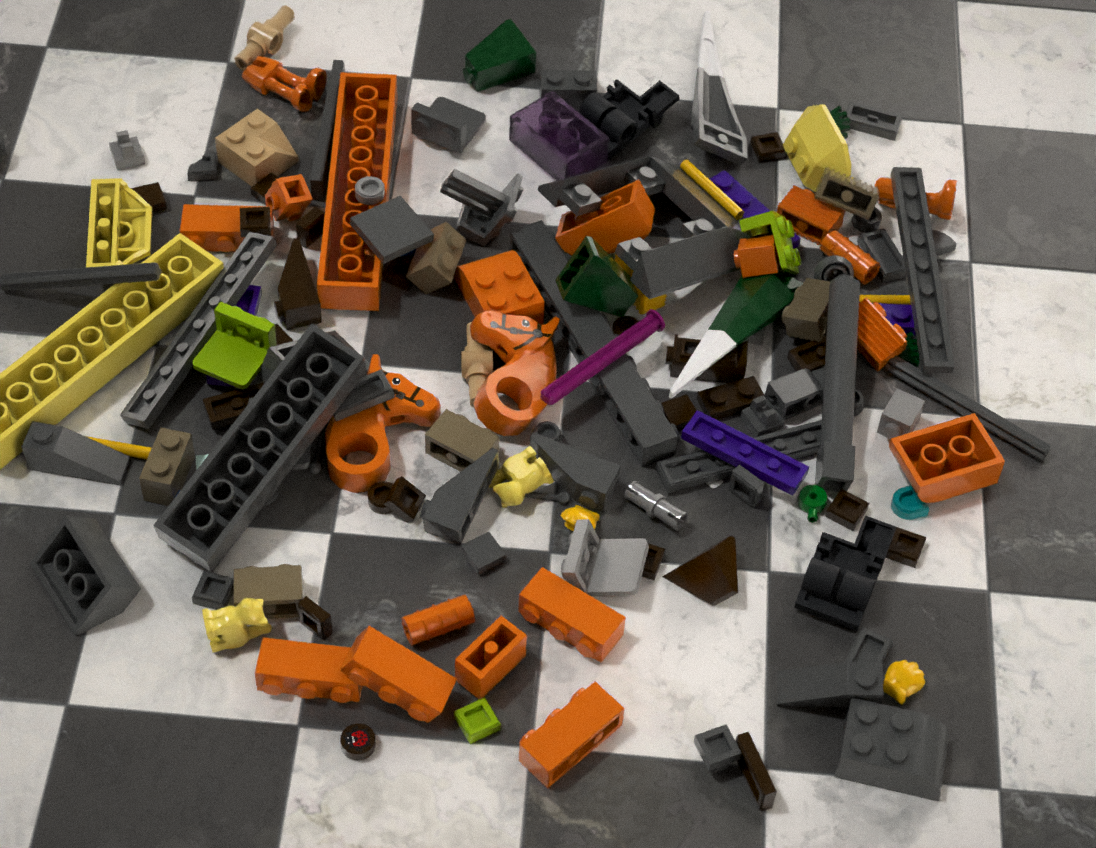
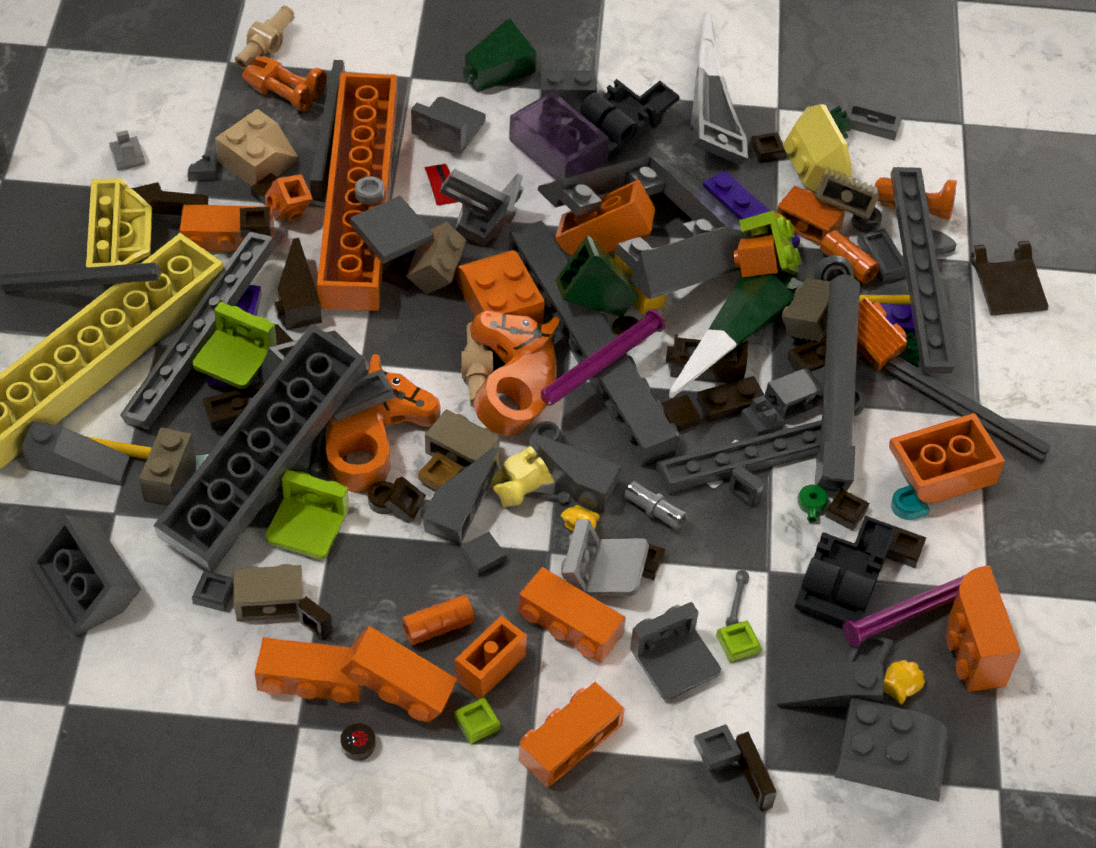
light yellow animal [202,598,272,653] -> none
dark brown tile [296,206,325,248] -> none
dark brown slope [662,535,738,606] -> none
yellow piece [680,159,744,220] -> none
dark purple plate [681,410,809,496] -> none
light grey brick [877,388,925,439] -> none
none -> dark brown tile [148,190,209,216]
none -> lime bracket [265,469,349,559]
none -> pearl gold plate [418,452,463,490]
none -> red sticker [424,164,458,206]
none -> dark grey bracket [630,601,721,700]
none -> lime tile [716,620,762,663]
none -> dark grey hinge [725,570,749,626]
none -> magenta axle [843,575,965,647]
none -> orange brick [946,565,1021,692]
none -> dark brown flag [970,240,1049,315]

